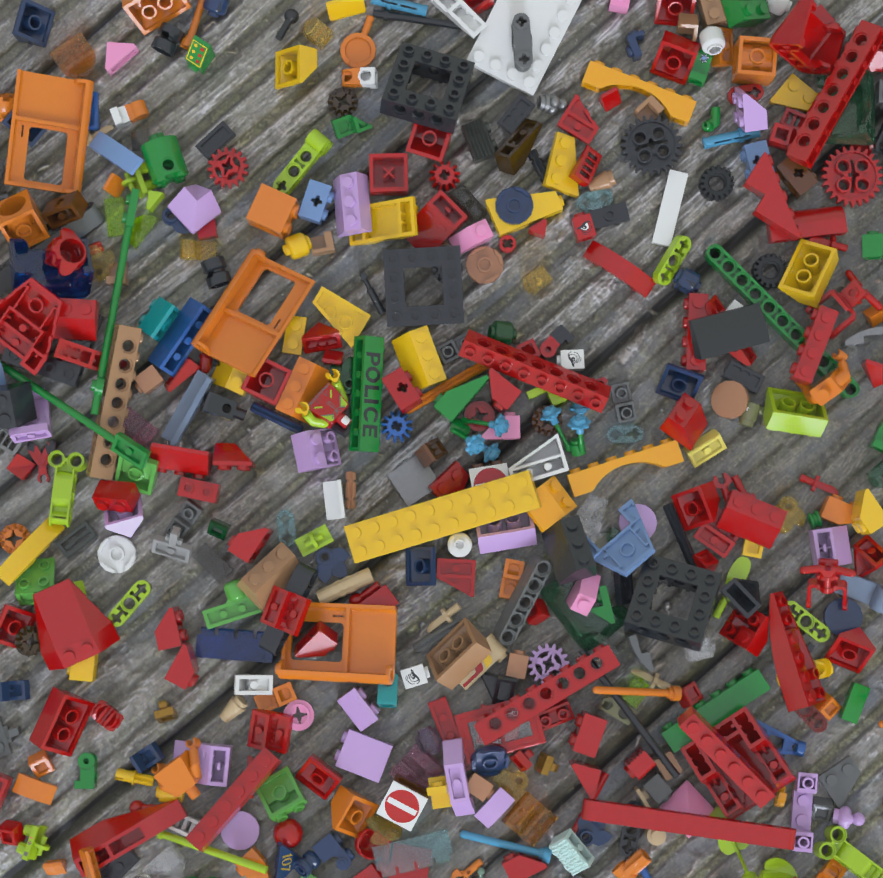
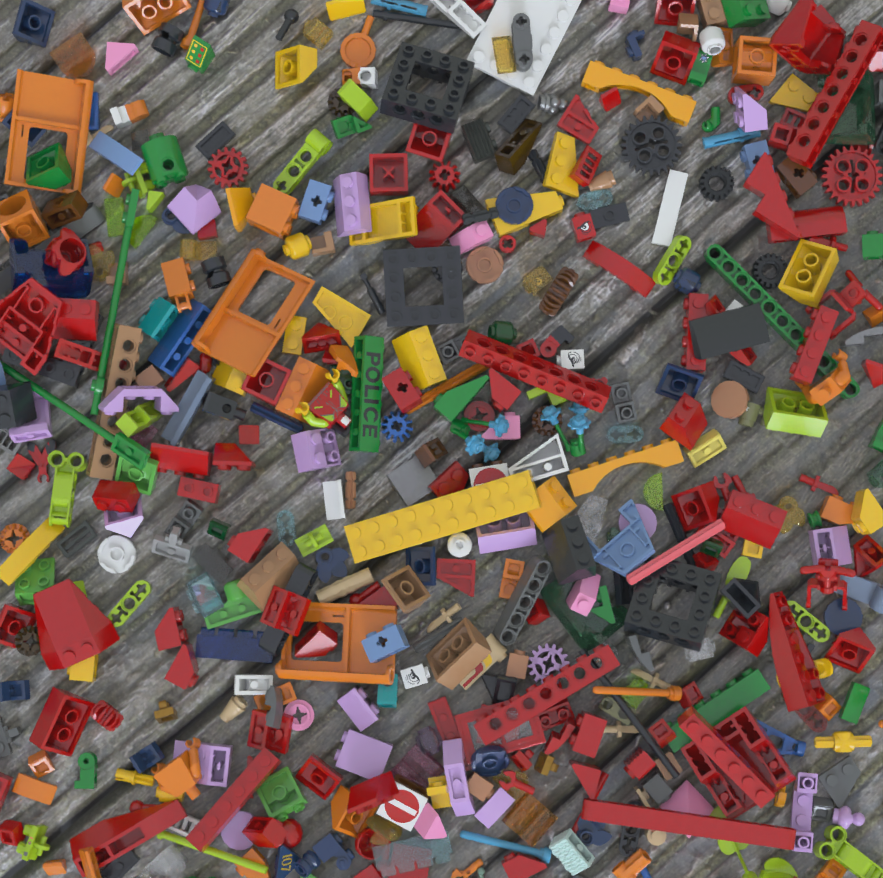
none -> green slope [26,142,72,189]
none -> lavender slope [98,386,179,415]
none -> lime slope [115,400,164,437]
none -> orange brick [161,257,196,313]
none -> clear light blue brick [186,572,224,618]
none -> light orange slope [225,187,256,233]
none -> red slope [239,425,260,445]
none -> red brick [242,816,288,848]
none -> dark grey slope [265,685,283,729]
none -> orange slope [329,345,358,377]
none -> lime slope [337,78,378,122]
none -> red slope [347,771,399,815]
none -> medium blue brick [361,623,410,663]
none -> medium nougat slope [381,565,431,614]
none -> bright pink slope [414,803,447,839]
none -> black axle [461,207,499,225]
none -> clear yellow tile [492,36,517,74]
none -> red bar [499,770,535,795]
none -> reddish brown gear [539,266,579,317]
none -> red slope [544,717,575,755]
none -> tan piece [604,721,639,738]
none -> coral axle [626,519,725,585]
none -> clear neon green tile [643,473,663,511]
none -> red slope [647,718,677,748]
none -> dark green slope [699,537,723,558]
none -> yellow axle [814,731,872,752]

